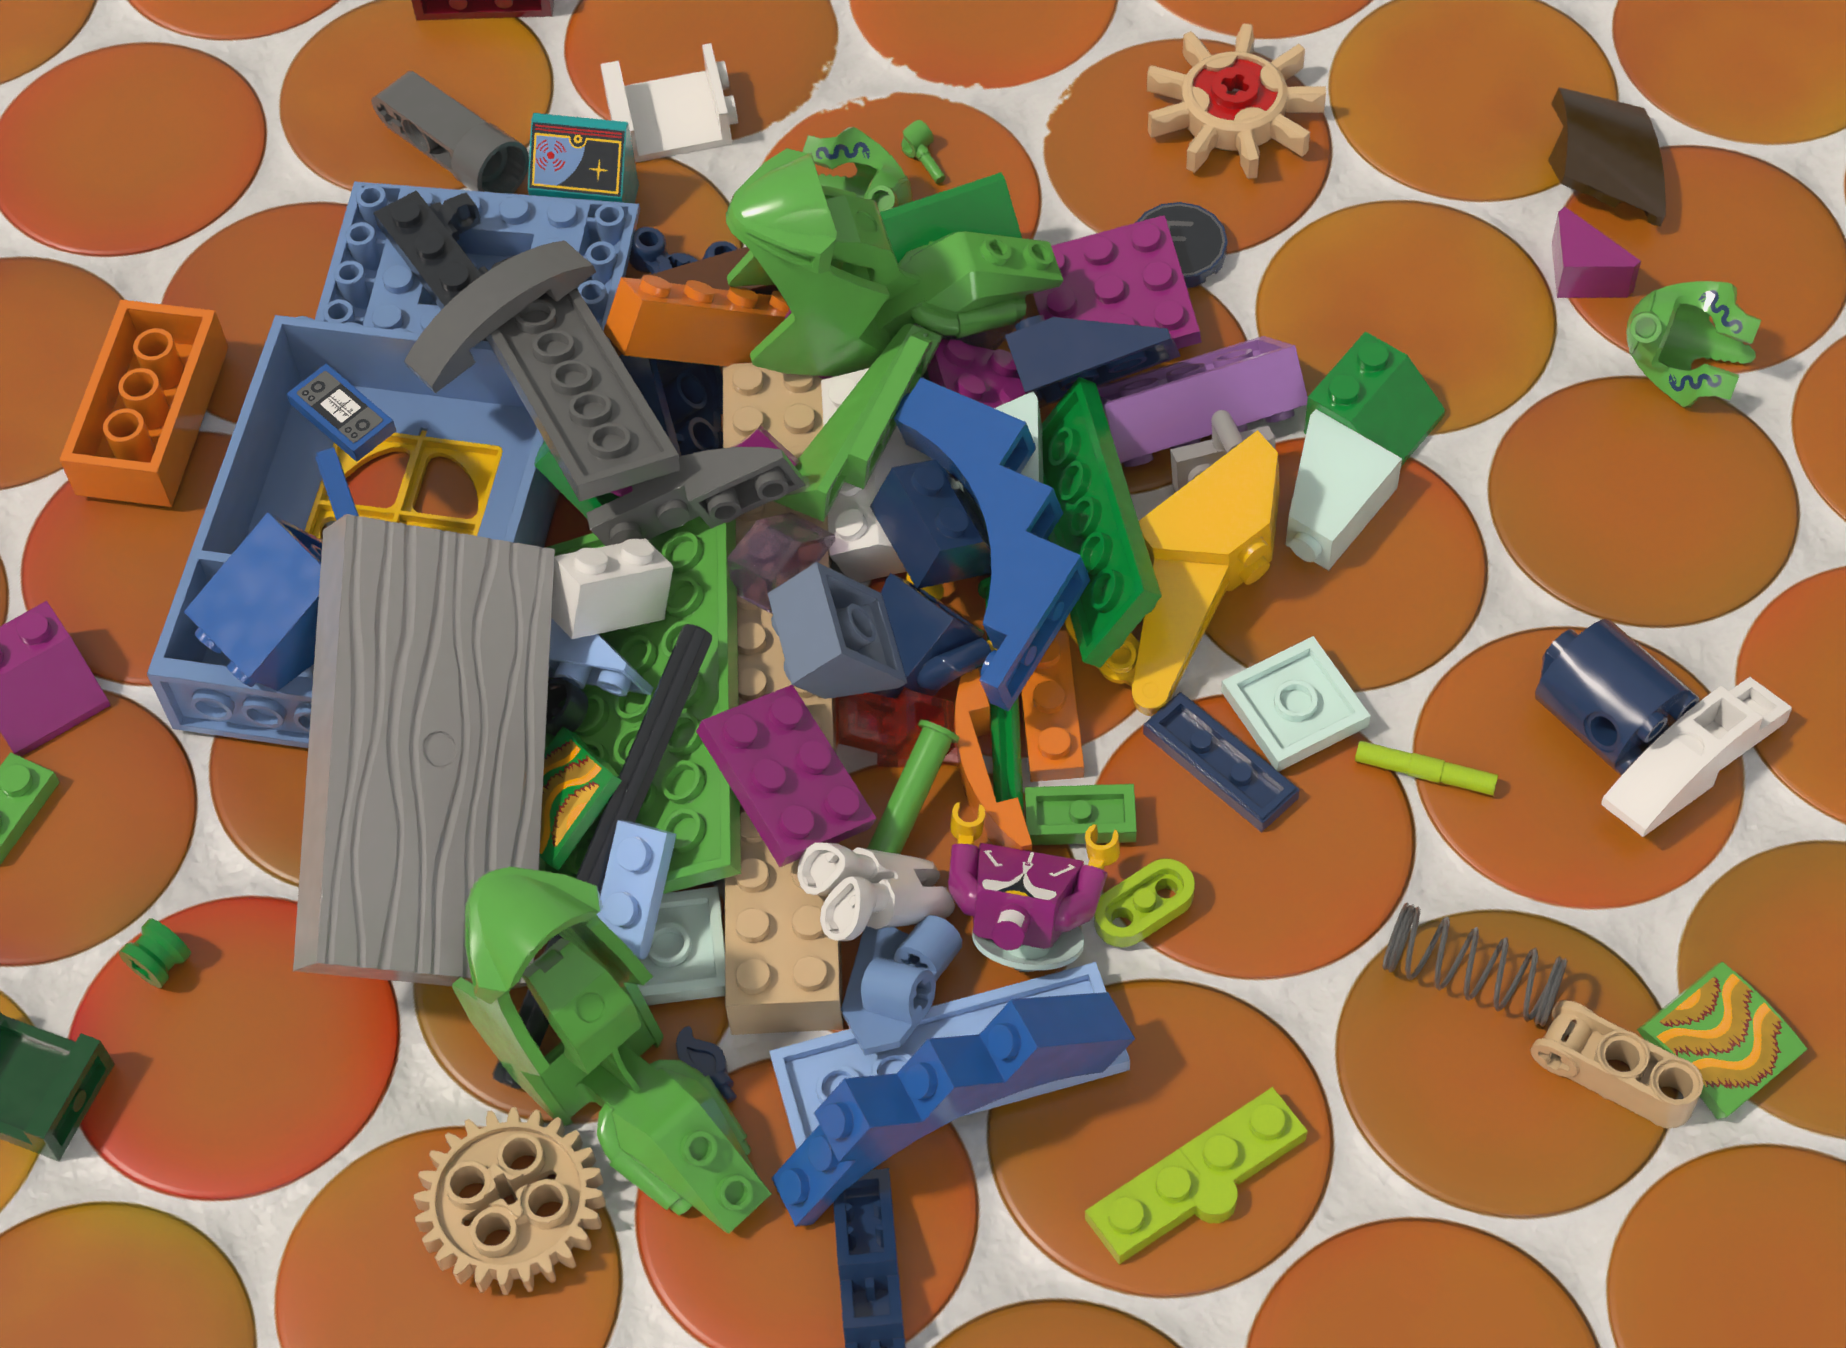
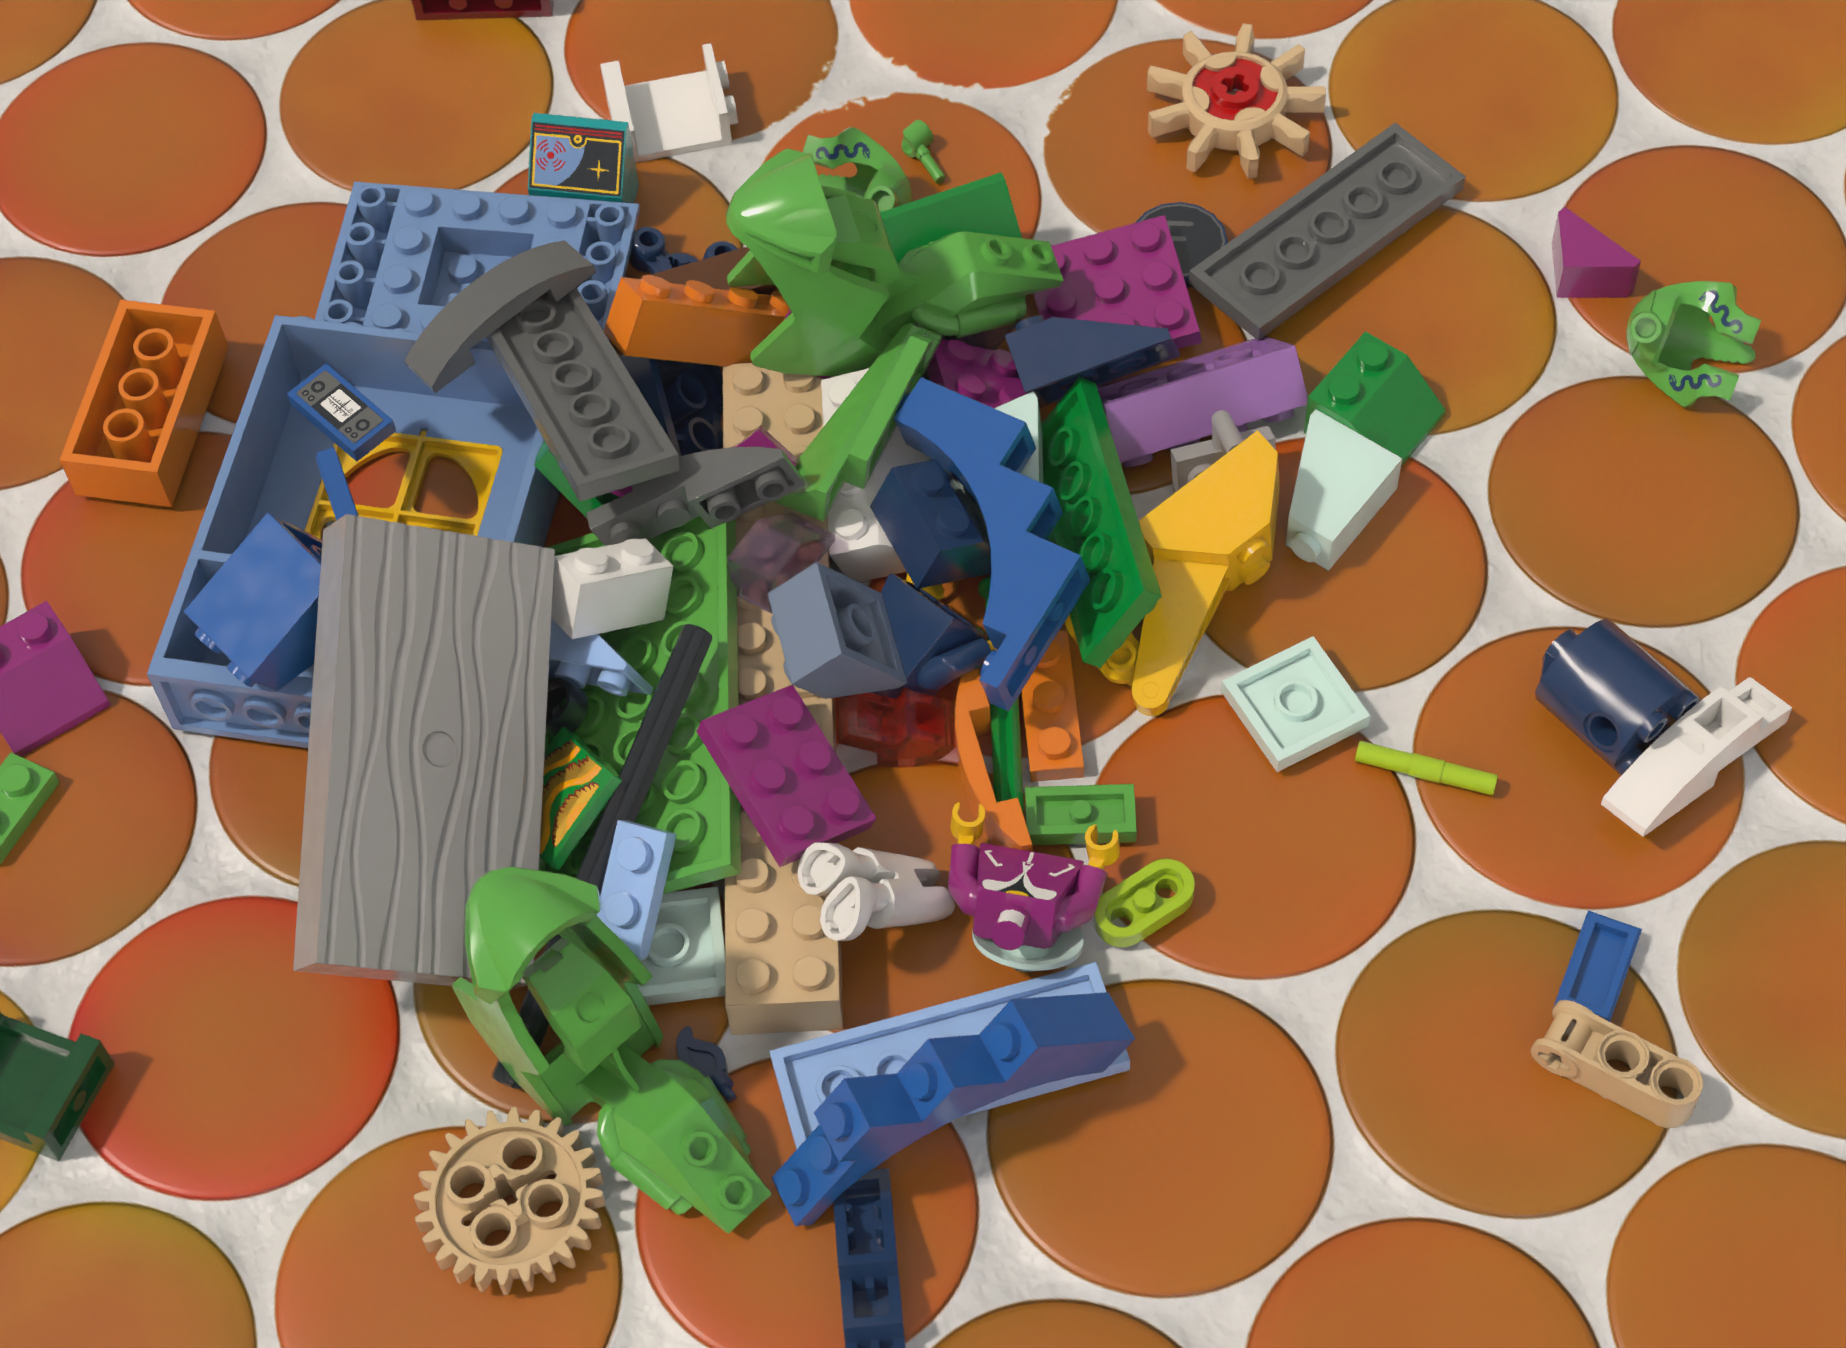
green wheel [119,918,191,988] -> none
dark grey beam [372,71,529,194] -> none
black hinge [374,190,516,341] -> none
medium blue panel [841,915,962,1056] -> none
bright green pin [867,720,960,854] -> none
lime hinge [1085,1087,1308,1264] -> none
dark blue tile [1143,692,1300,833] -> none
dark grey piece [1382,902,1568,1027] -> none
dark brown slope [1548,87,1666,226] -> none
slope [1637,962,1808,1120] -> none
none -> dark grey plate [1188,123,1466,341]
none -> blue tile [1553,910,1642,1022]

